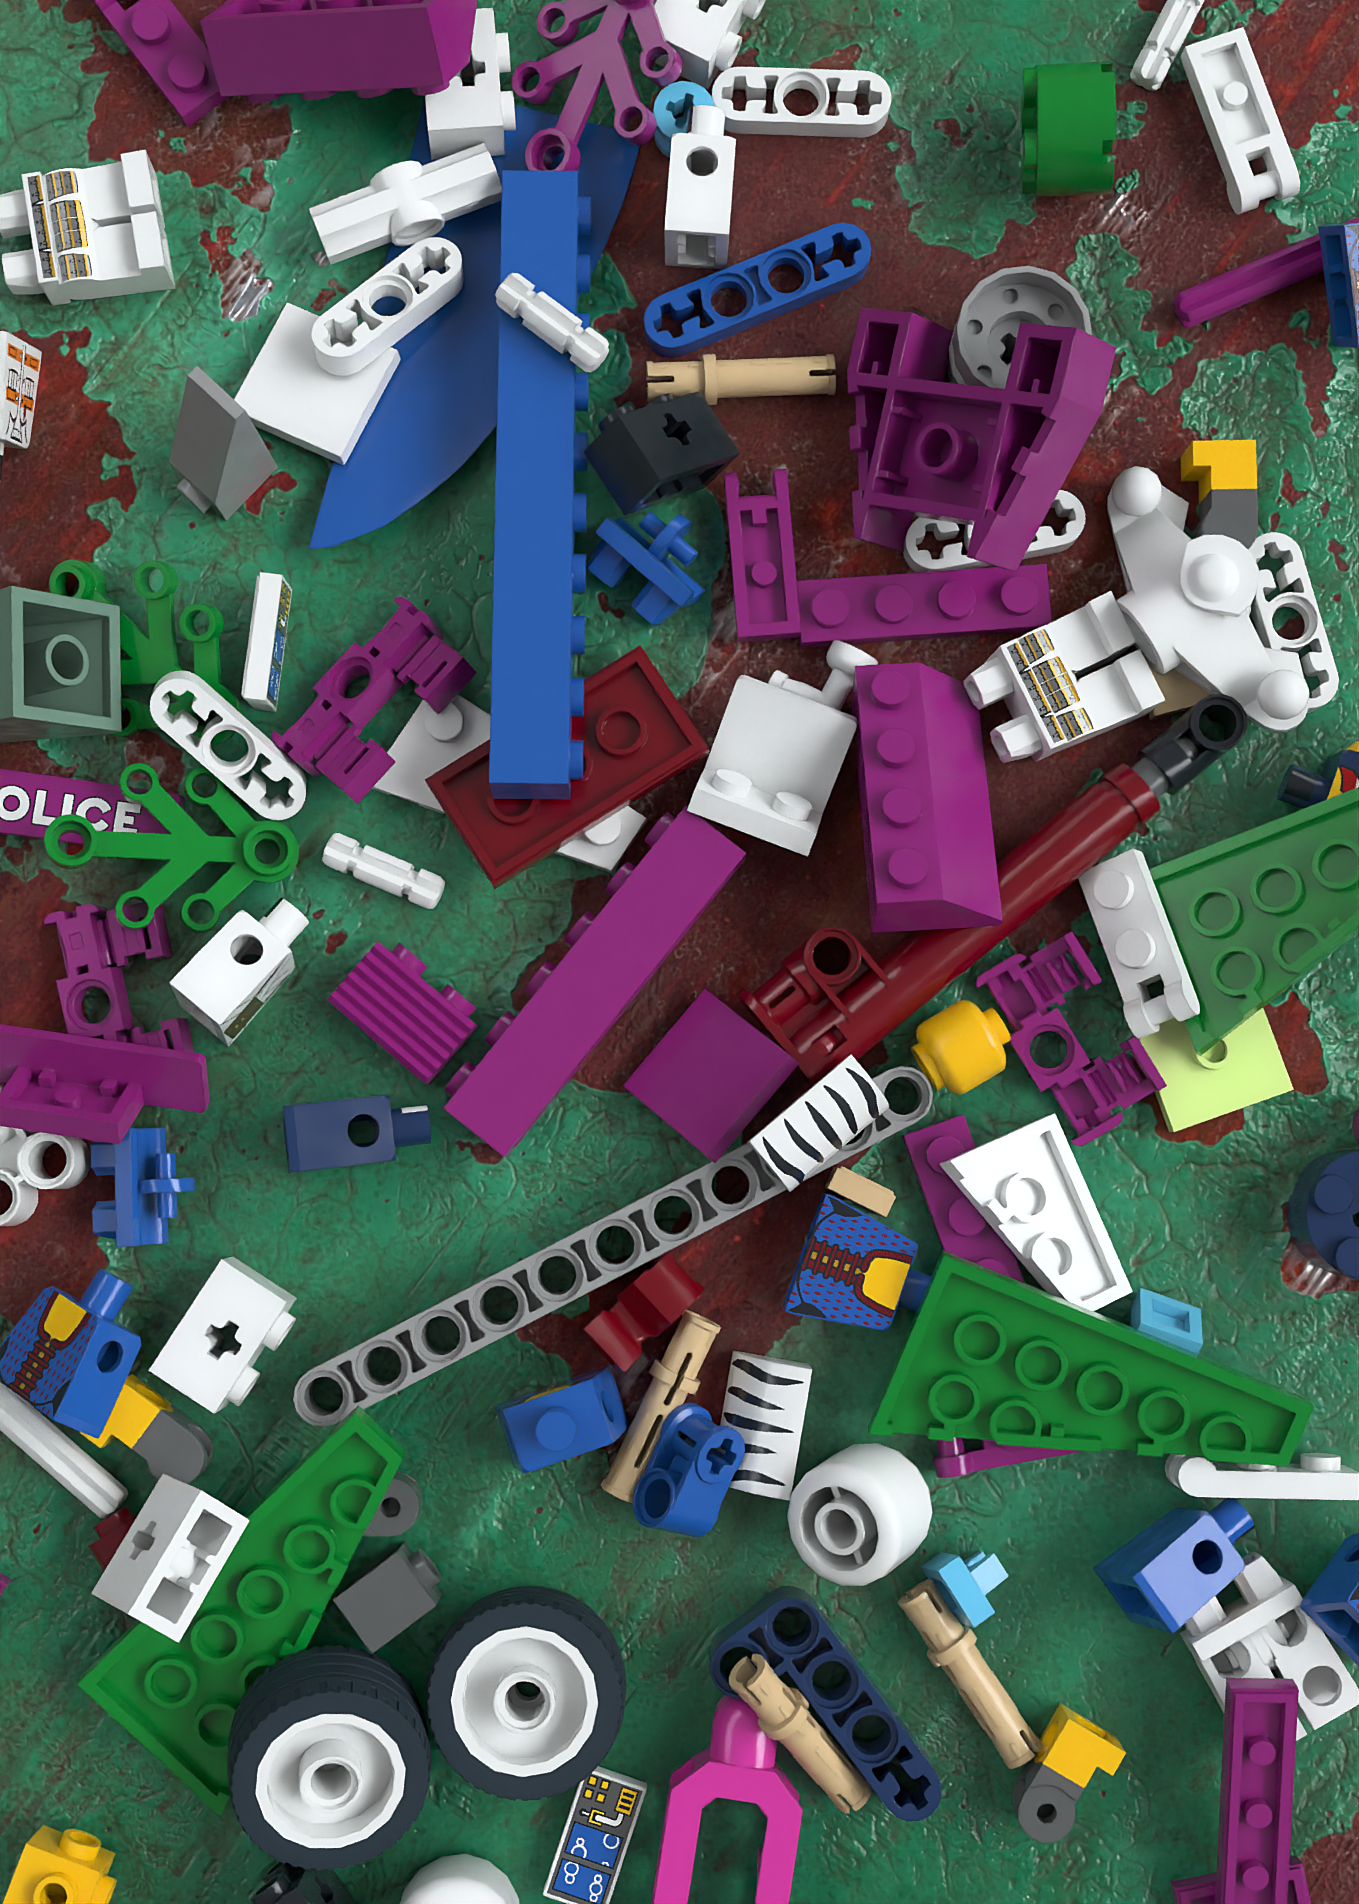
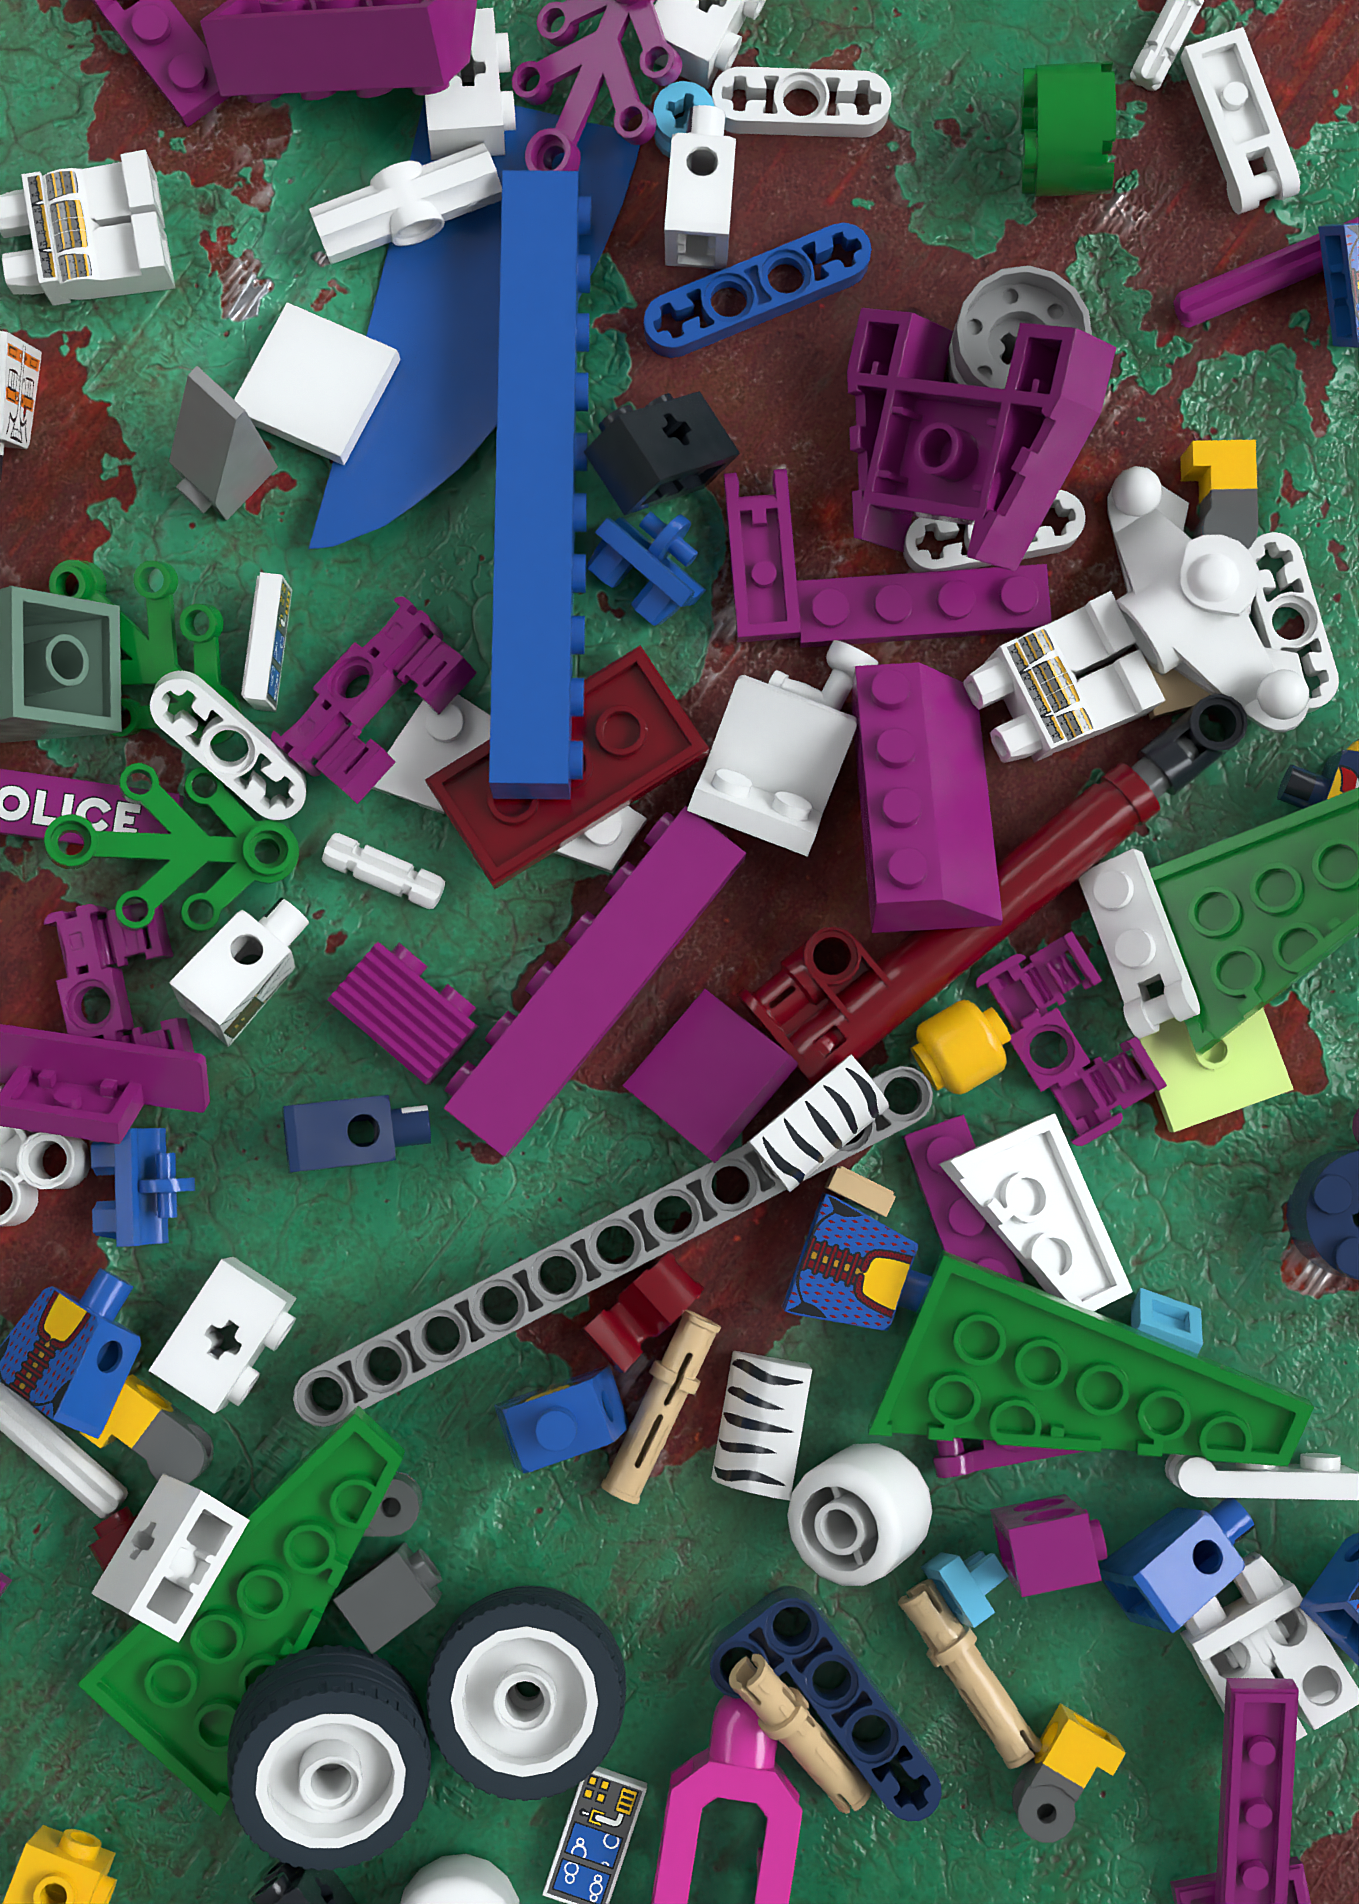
white beam [311,237,464,376] -> none
white axle [495,273,609,372] -> none
blue piece [633,1403,745,1537] -> none
tan pin [646,354,836,405] -> none
none -> magenta brick [990,1494,1107,1597]

